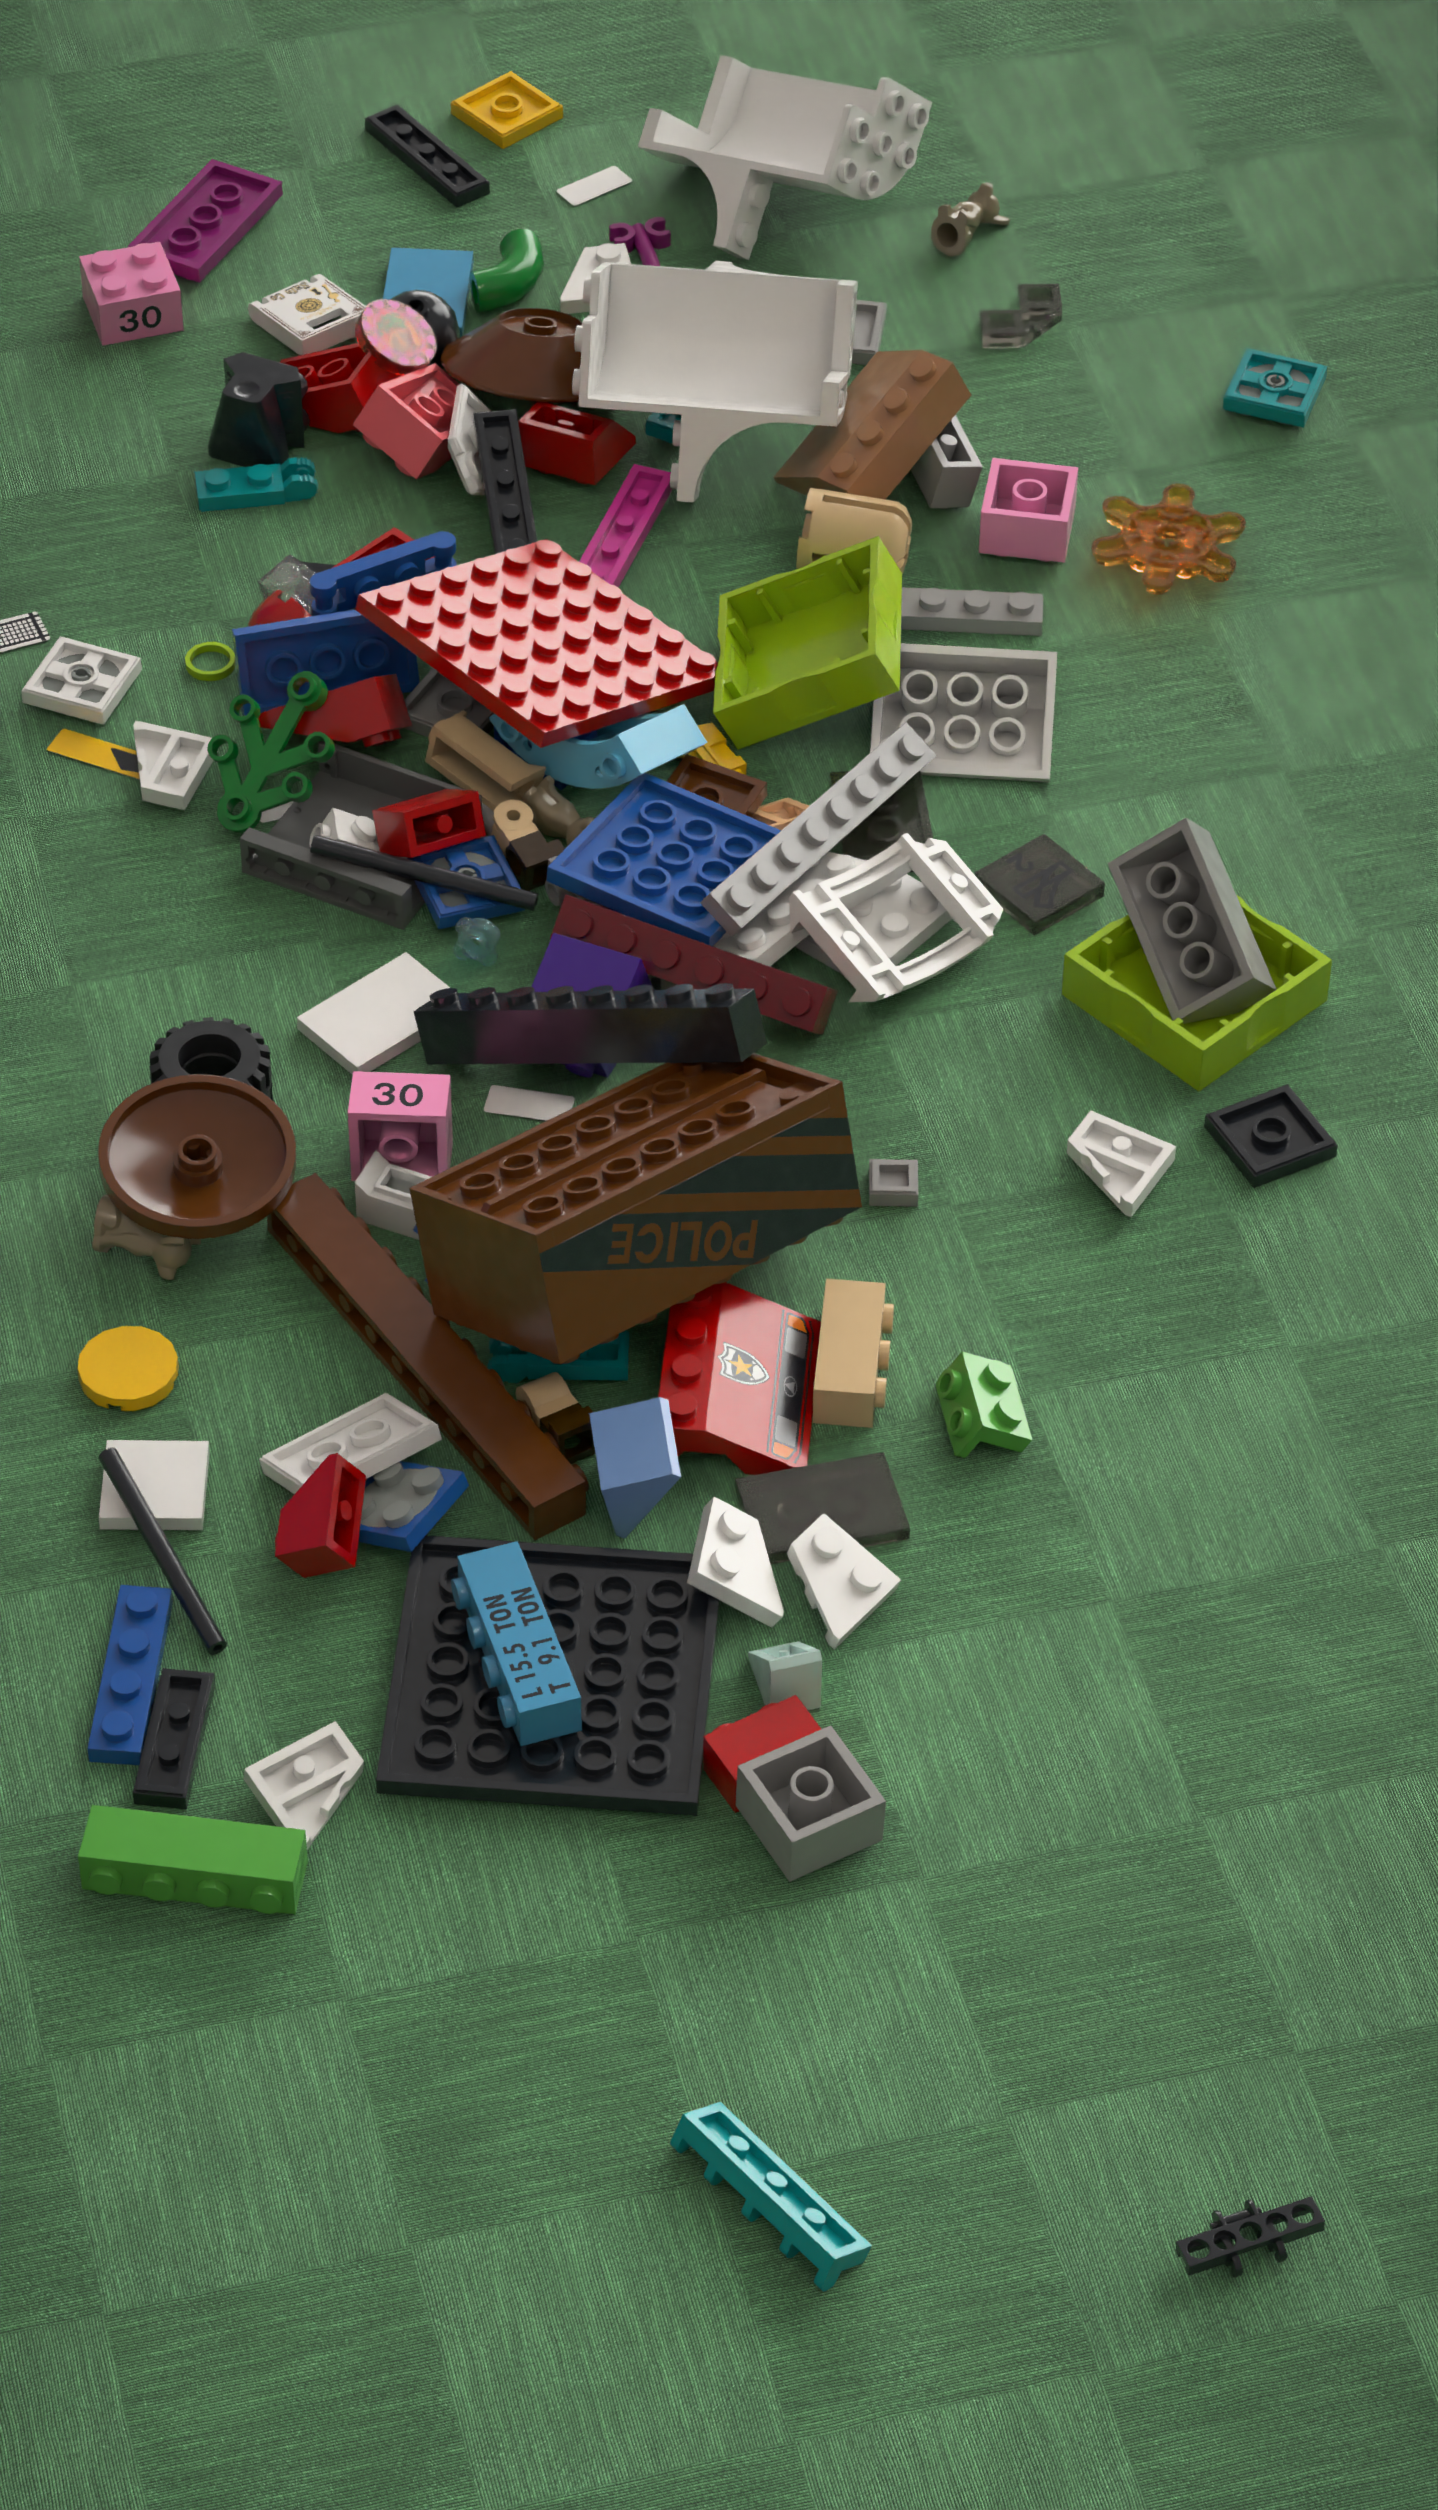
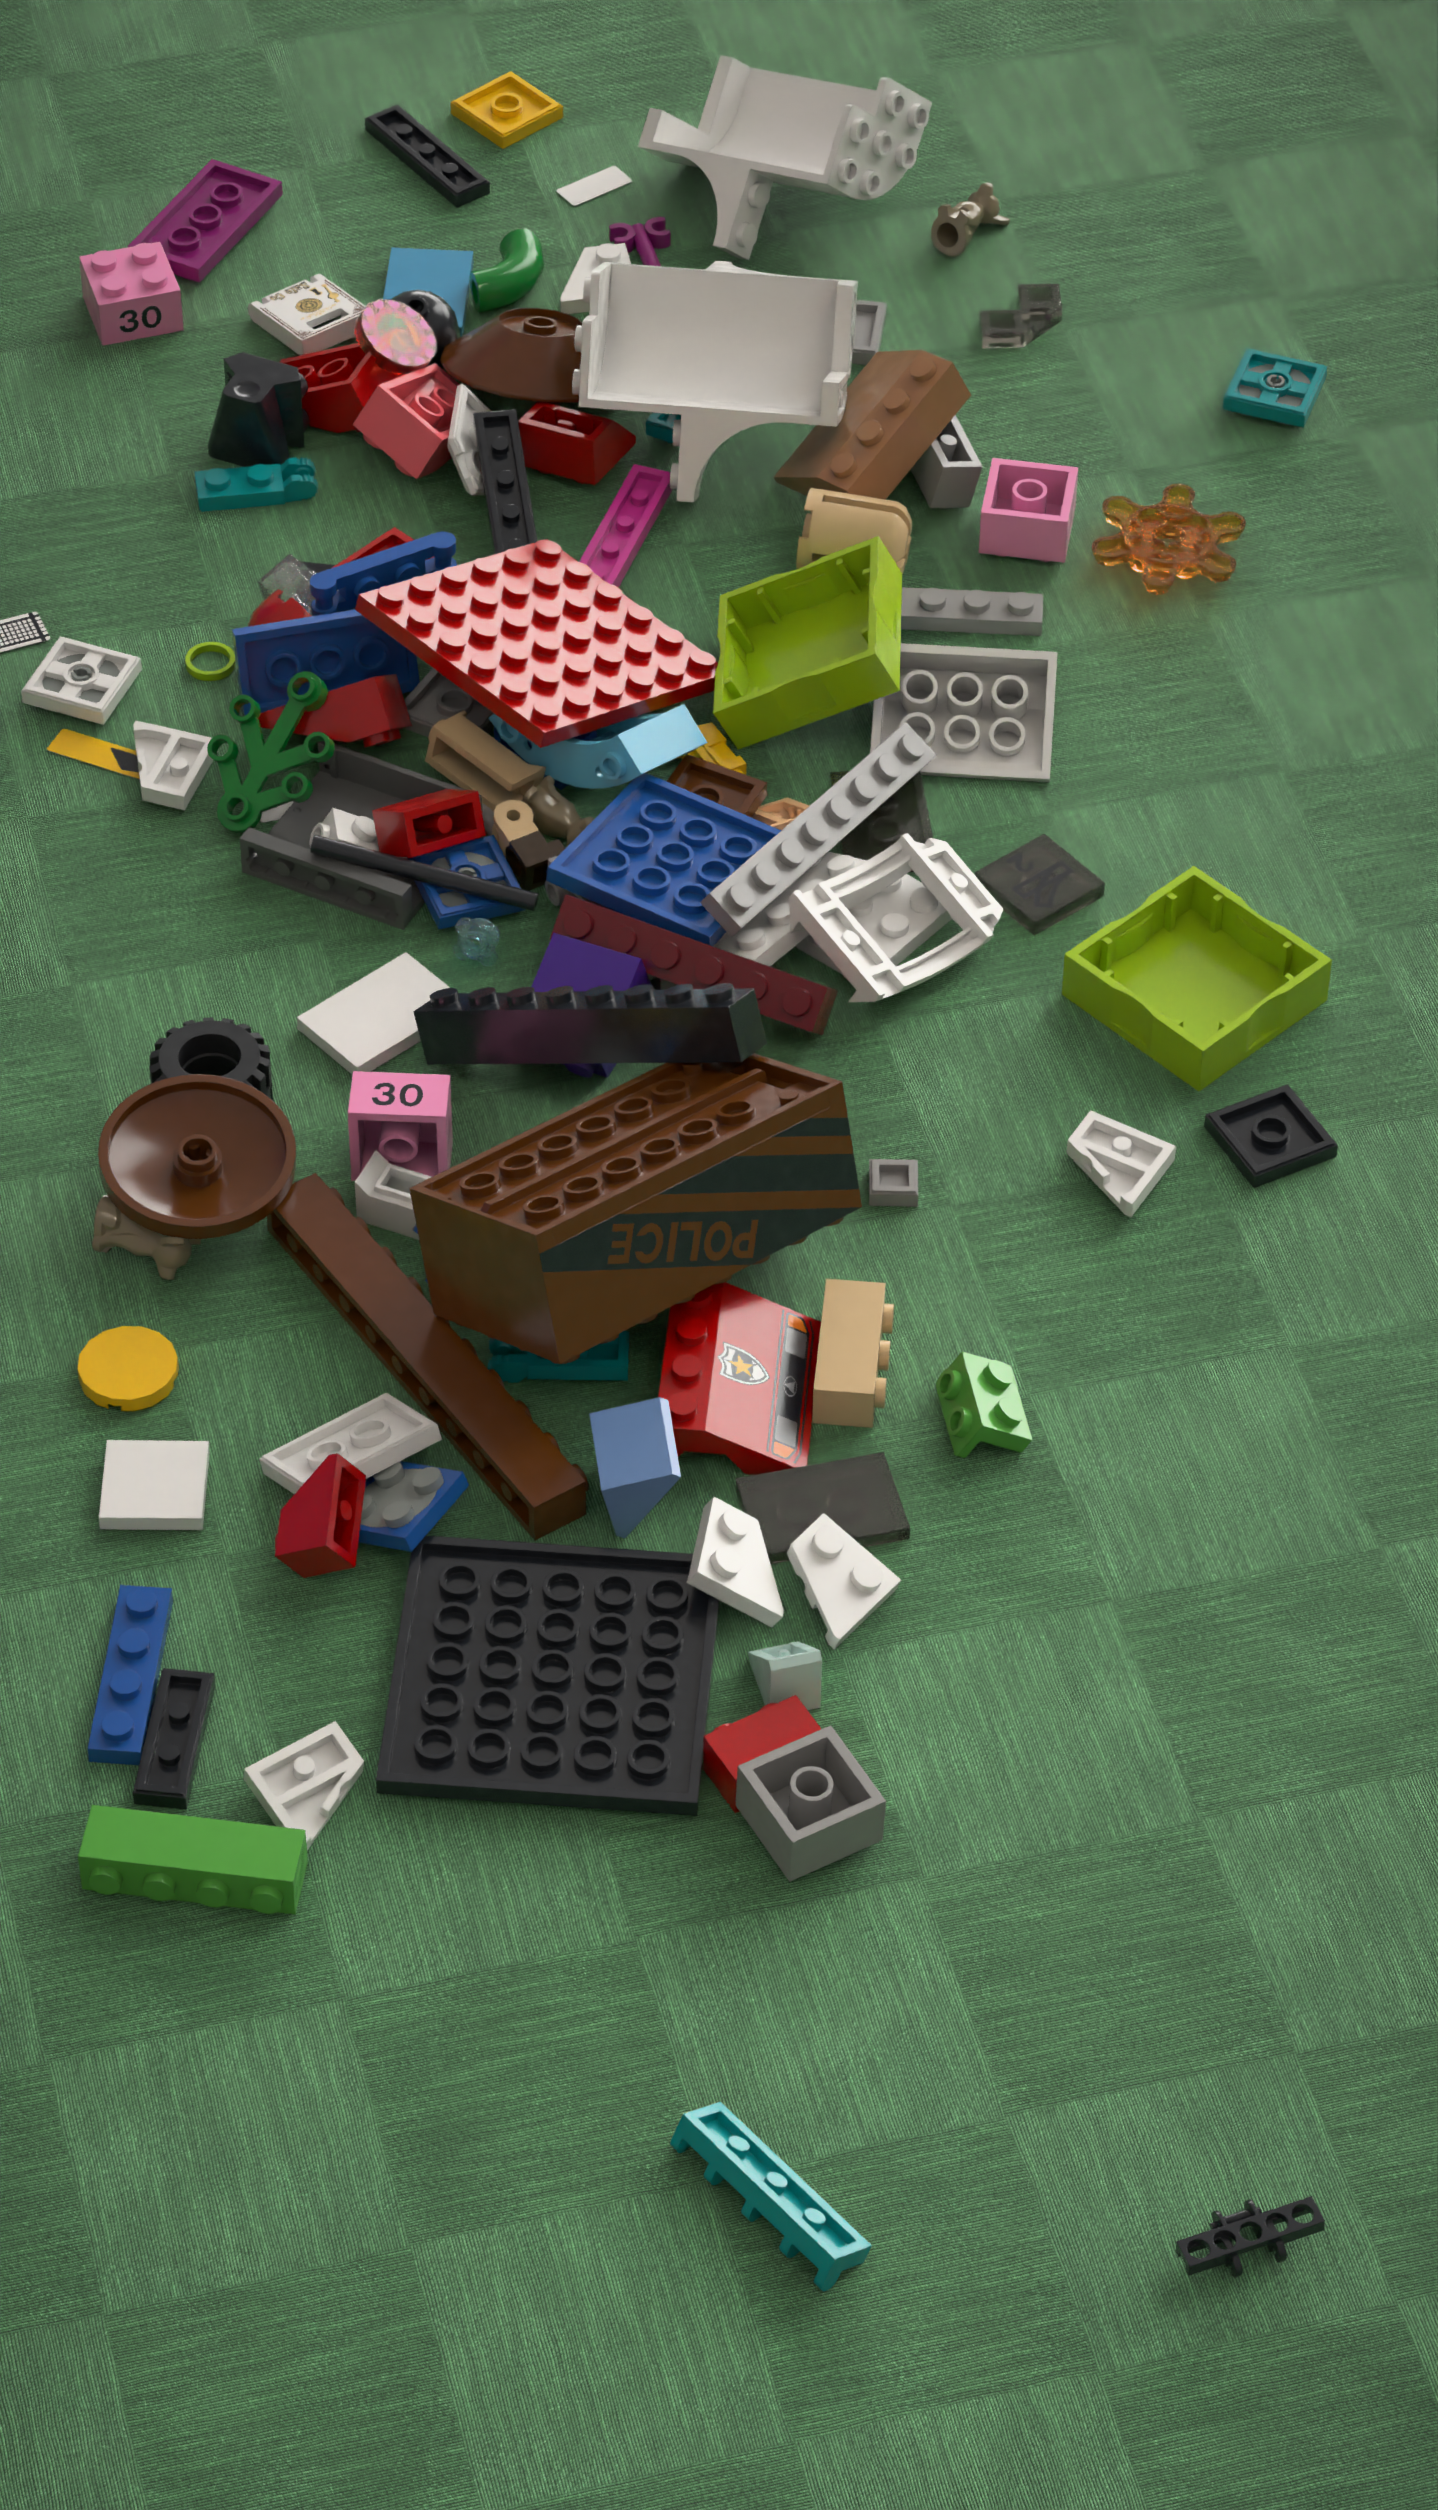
black piece [98,1447,227,1655] -> none
dark azure brick [451,1541,582,1746] -> none
white sticker [484,1085,575,1121] -> none
leg [516,1372,595,1464] -> none
light grey slope [1107,818,1276,1024] -> none

